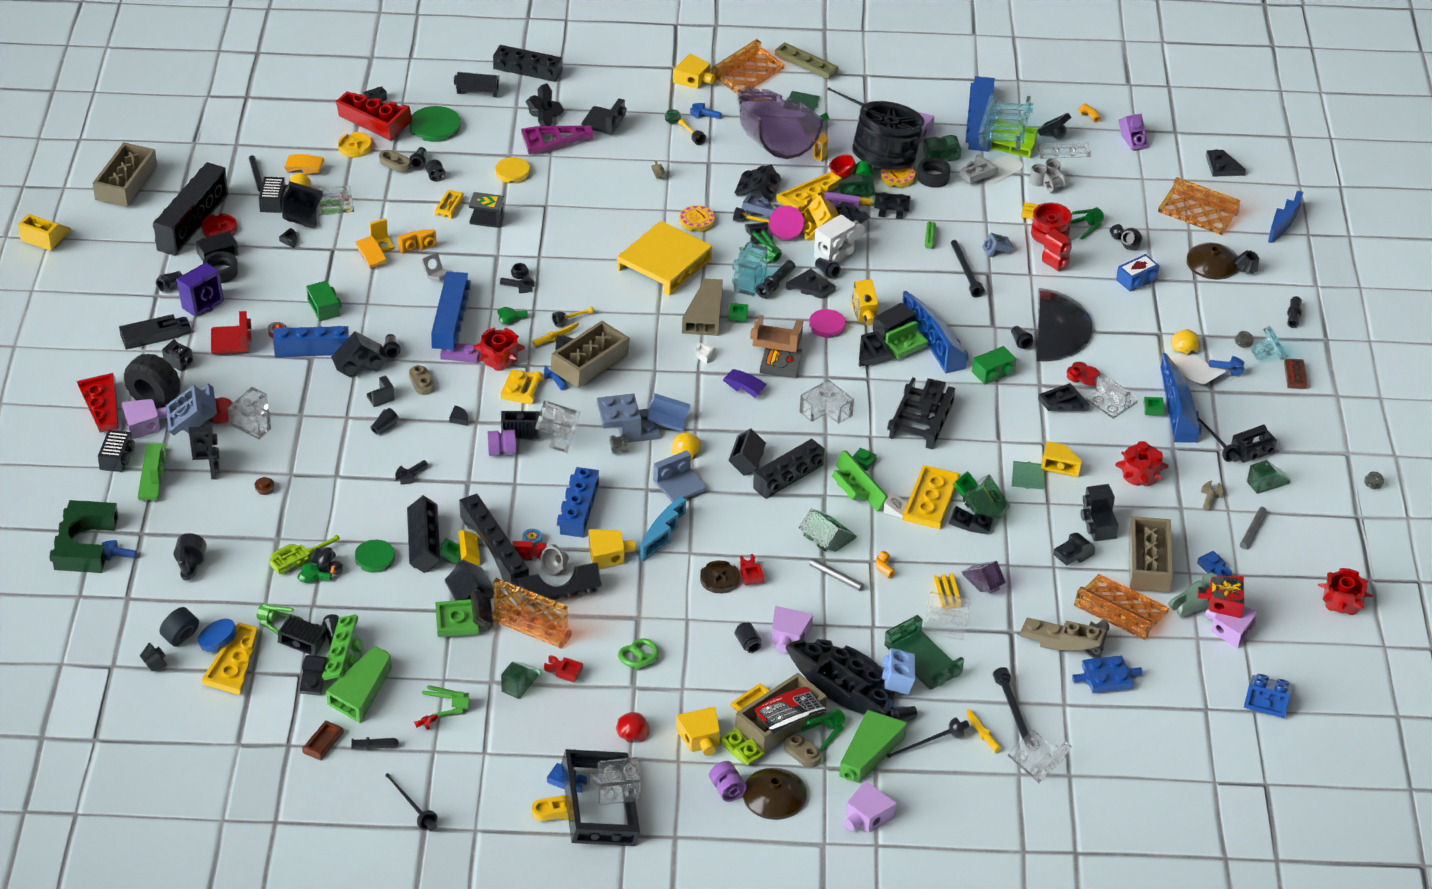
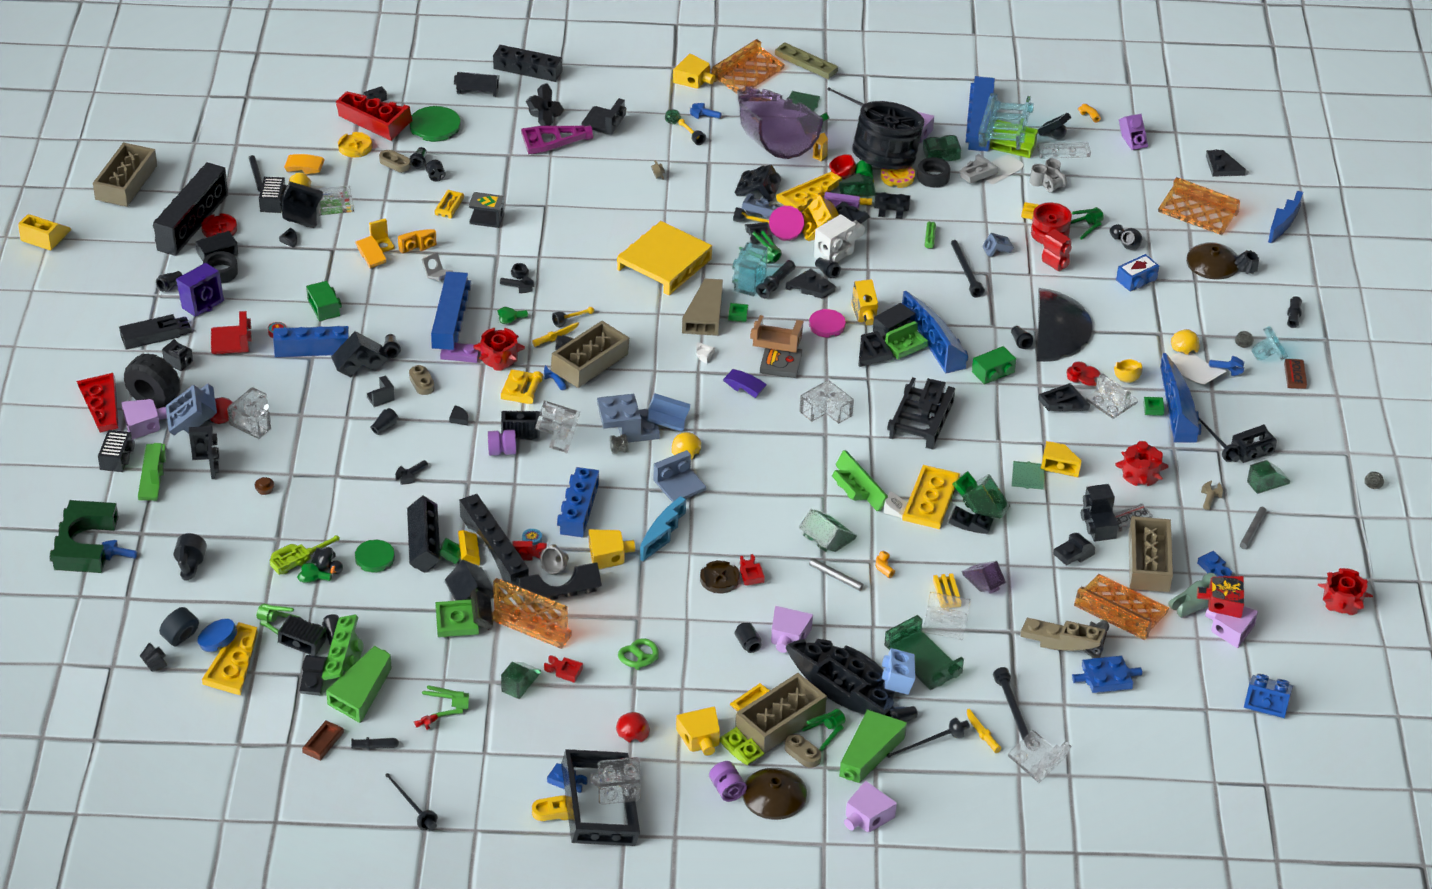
yellow tile [495,157,530,183] -> none
yellow tile [680,205,715,232] -> none
black brick [728,428,766,476] -> none
black brick [753,438,825,499] -> none
sticker [755,687,827,734] -> none
green plate [852,448,877,471] -> none
none -> yellow hair [1114,359,1143,383]
none -> clear tile [1114,503,1153,532]

